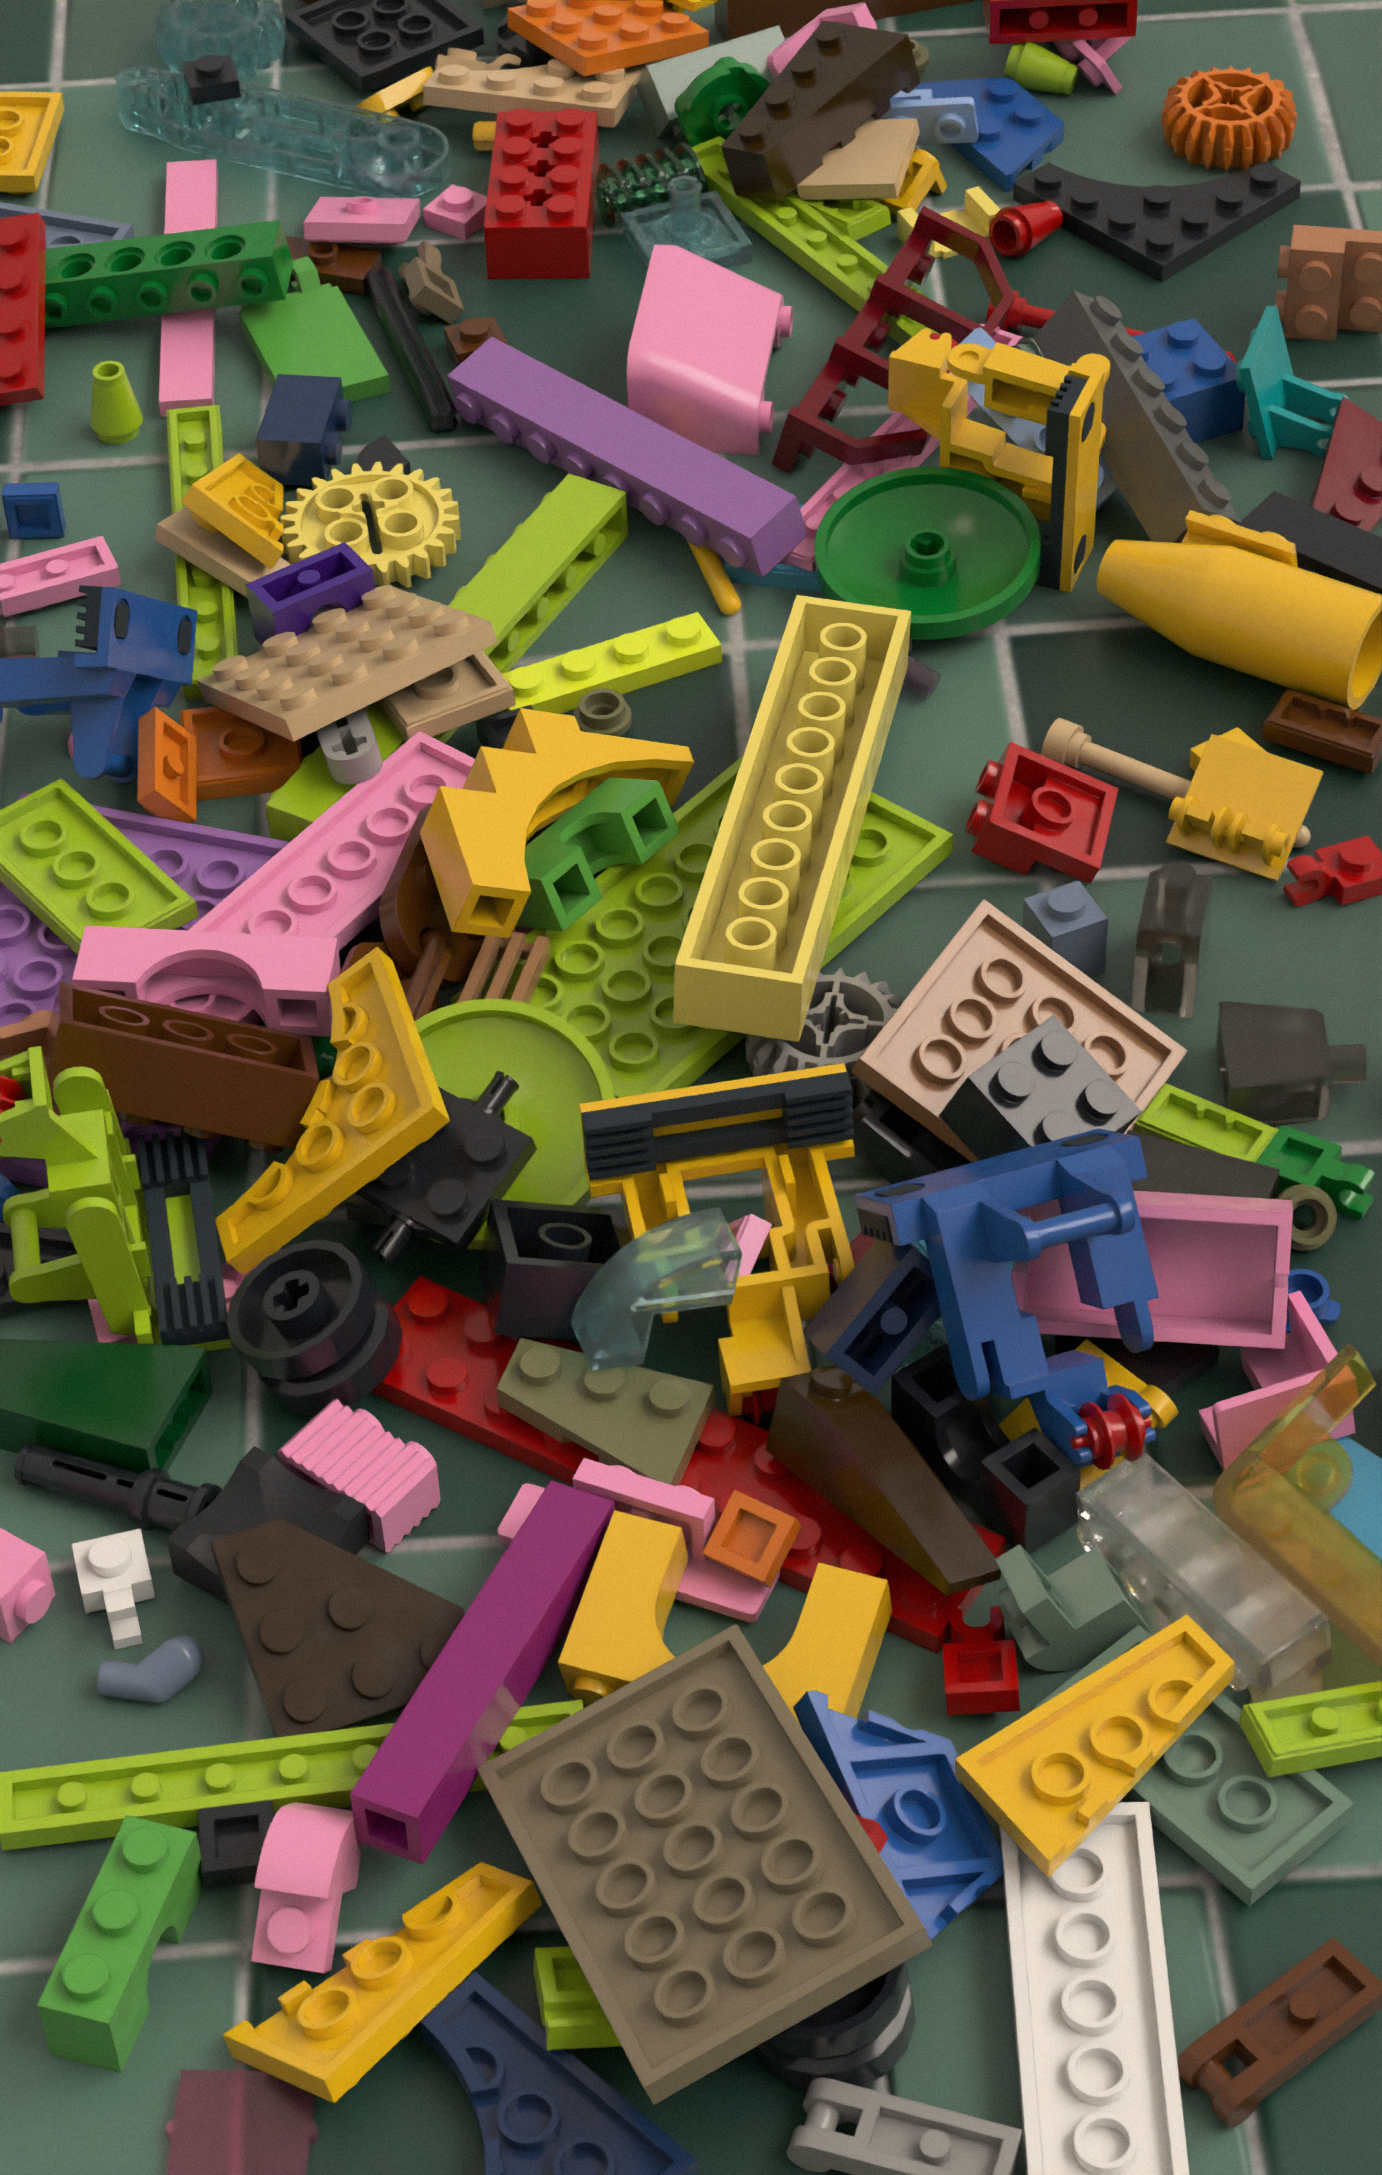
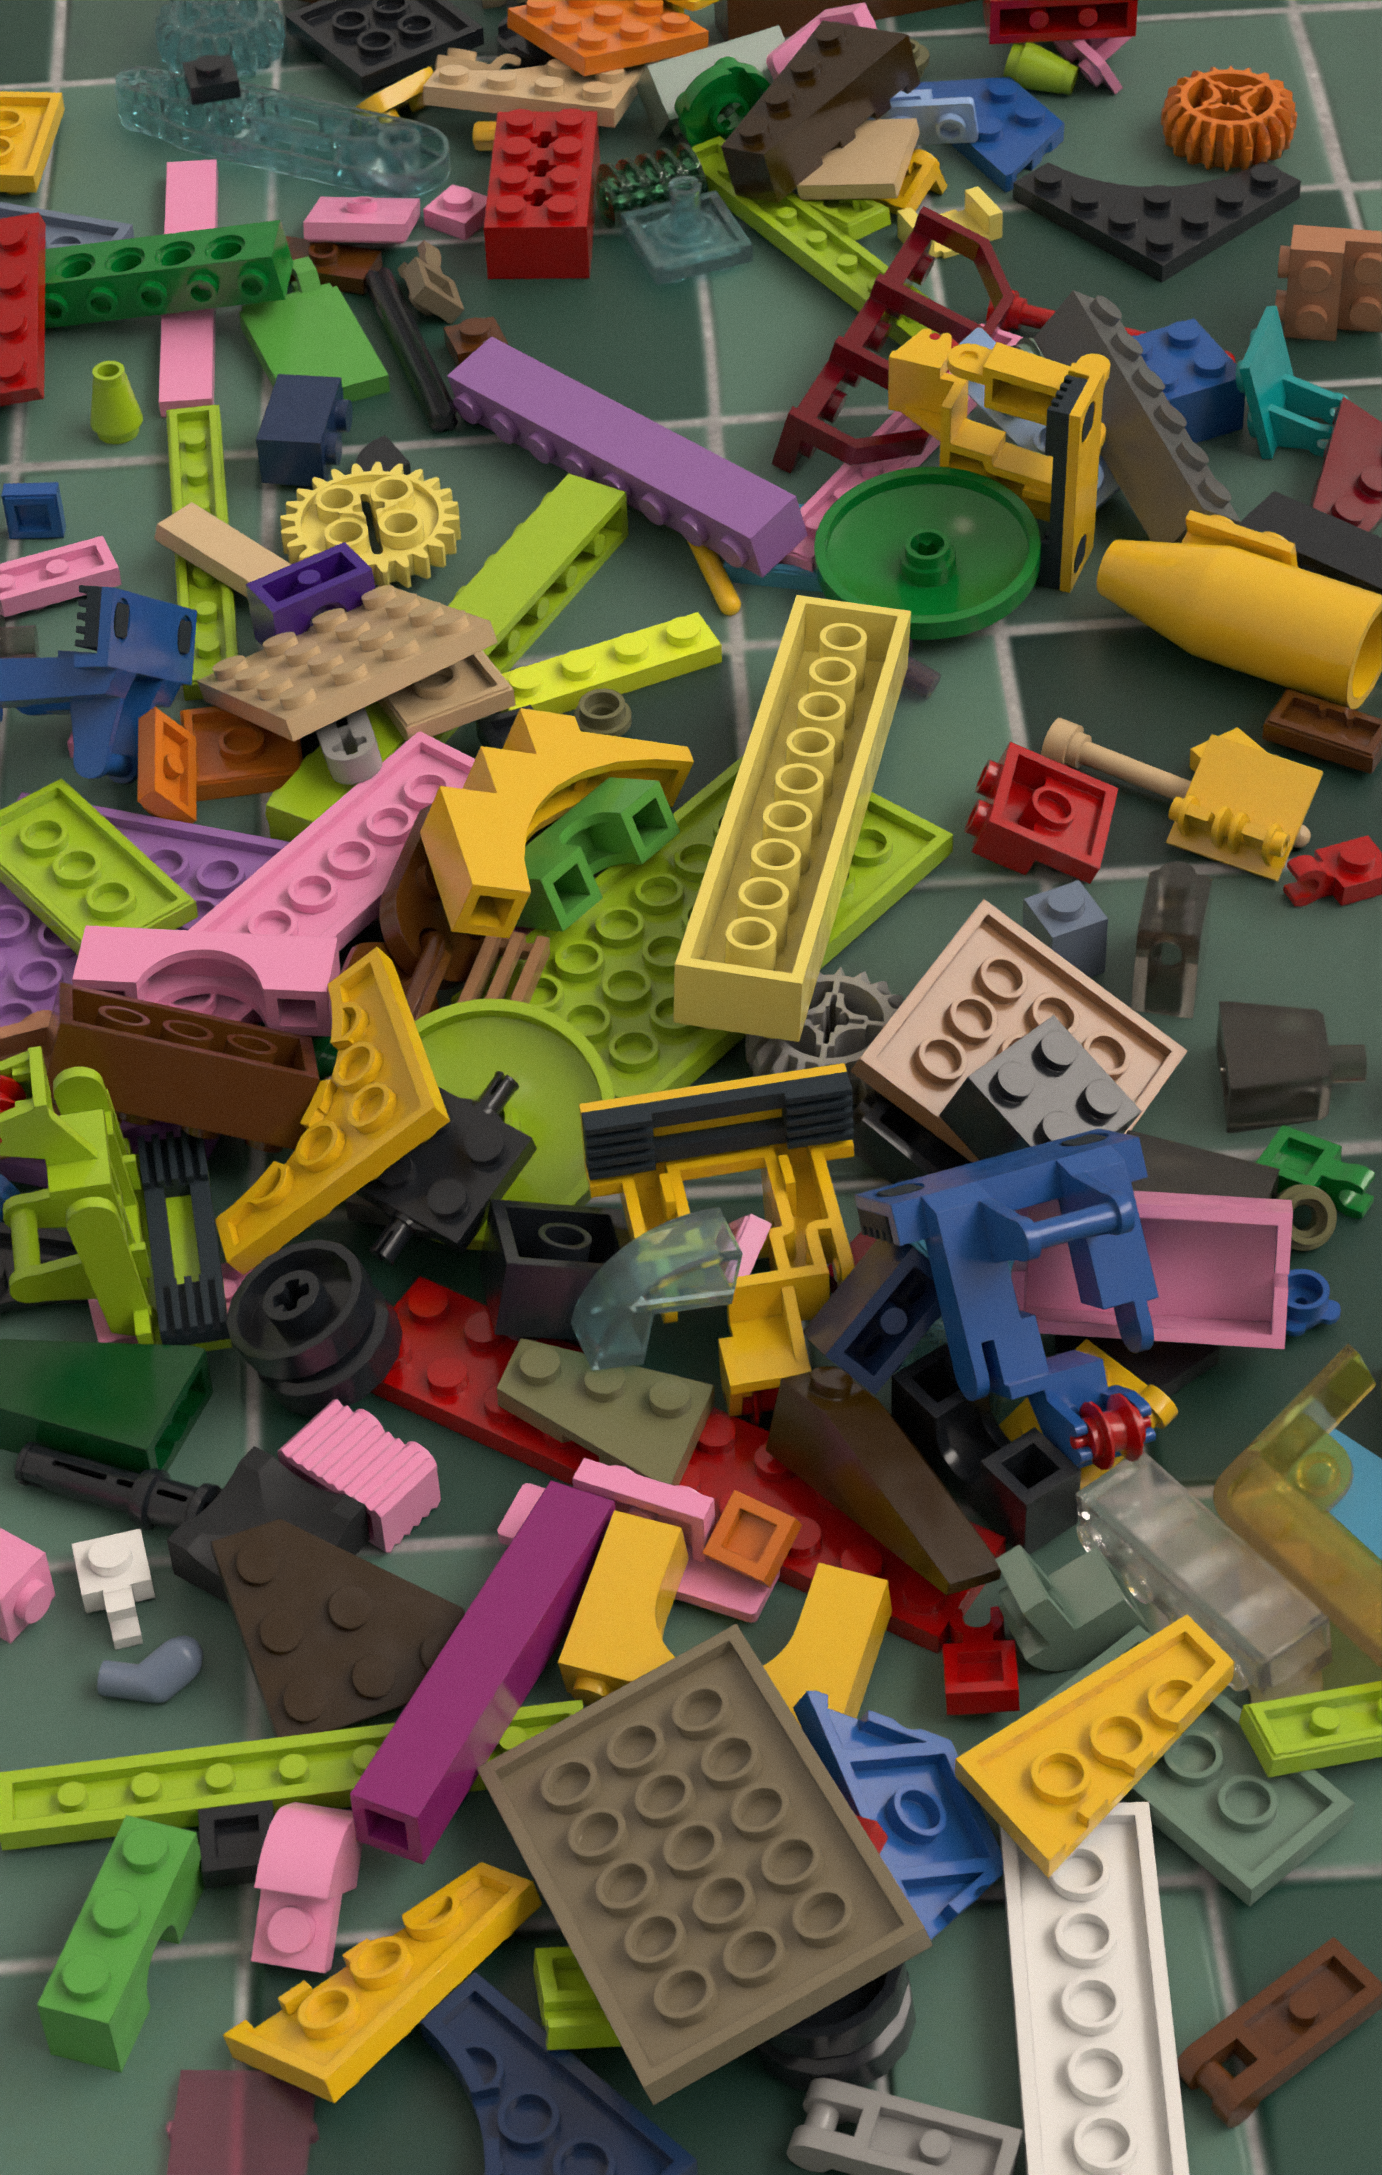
yellow wing [181,453,284,570] -> none
bright pink windscreen [627,244,793,455] -> none
red cone [989,201,1063,257] -> none
lime plate [1134,1083,1279,1186] -> none
bright pink panel [1198,1290,1356,1474] -> none

